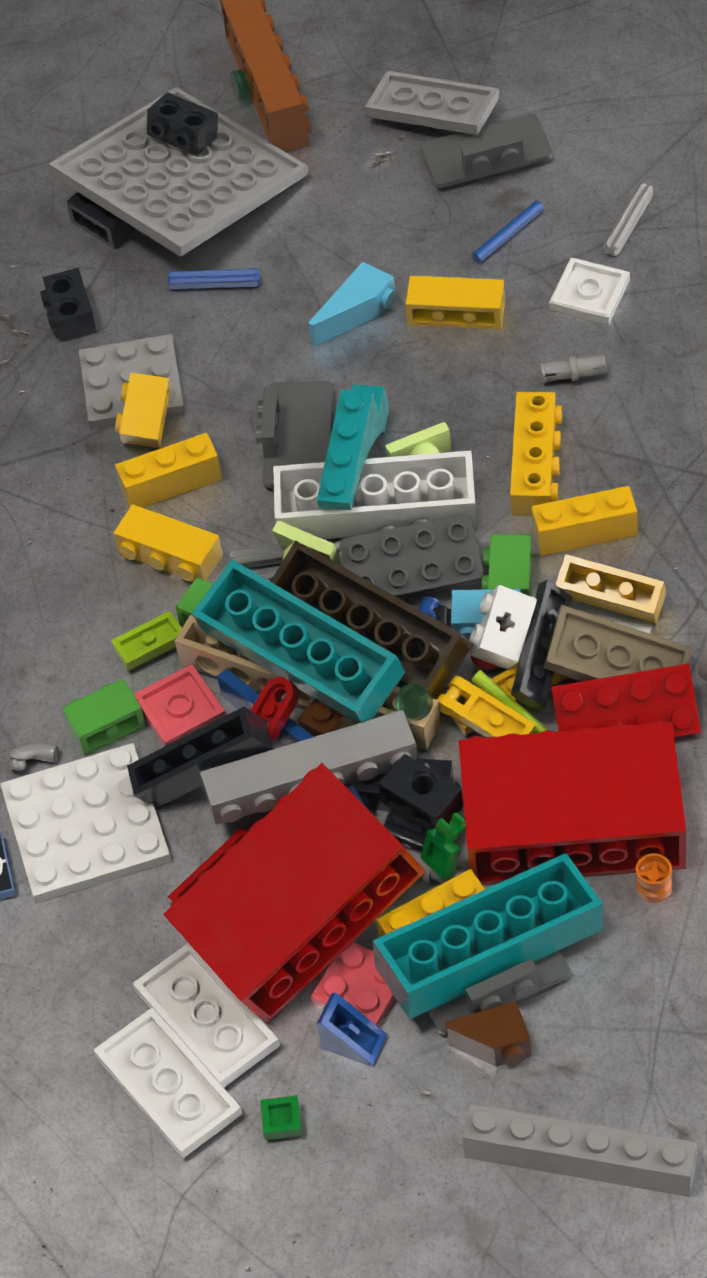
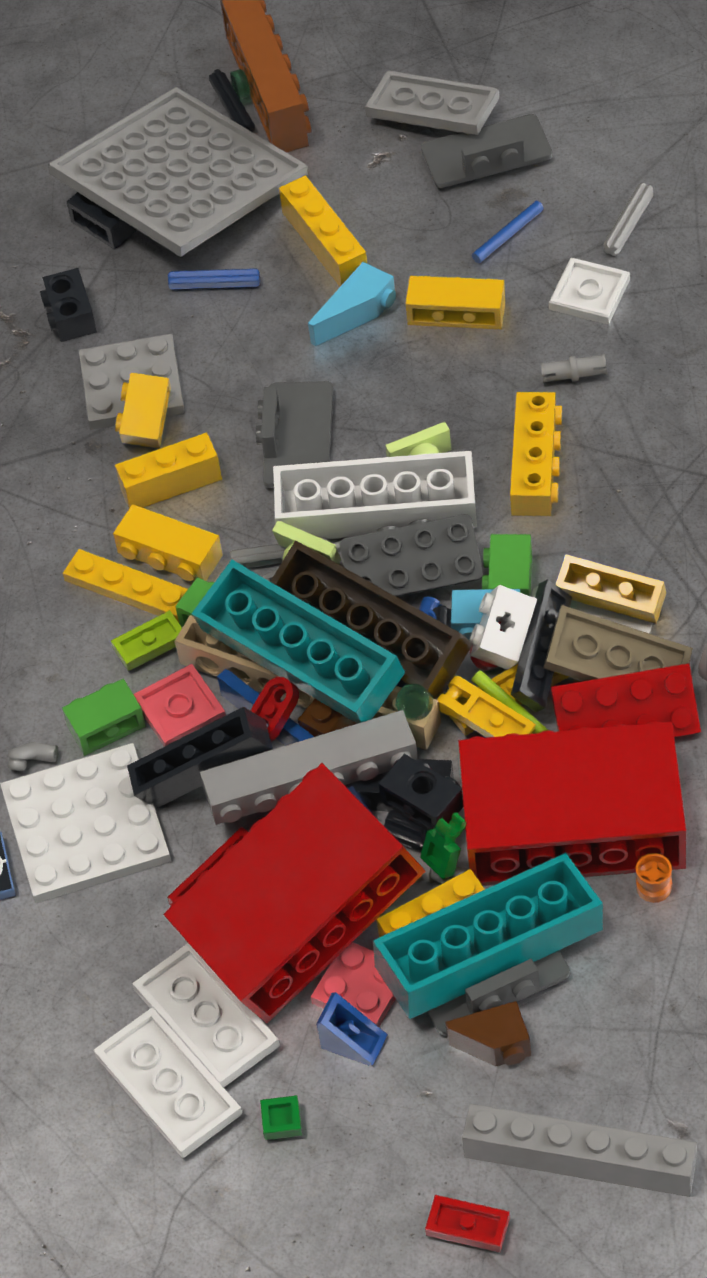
black brick [147,92,218,156] -> none
teal arch [317,385,390,510] -> none
yellow brick [531,486,638,556] -> none
none -> yellow plate [62,549,188,622]
none -> black axle [209,69,255,132]
none -> yellow brick [279,175,367,287]
none -> red plate [425,1195,510,1253]

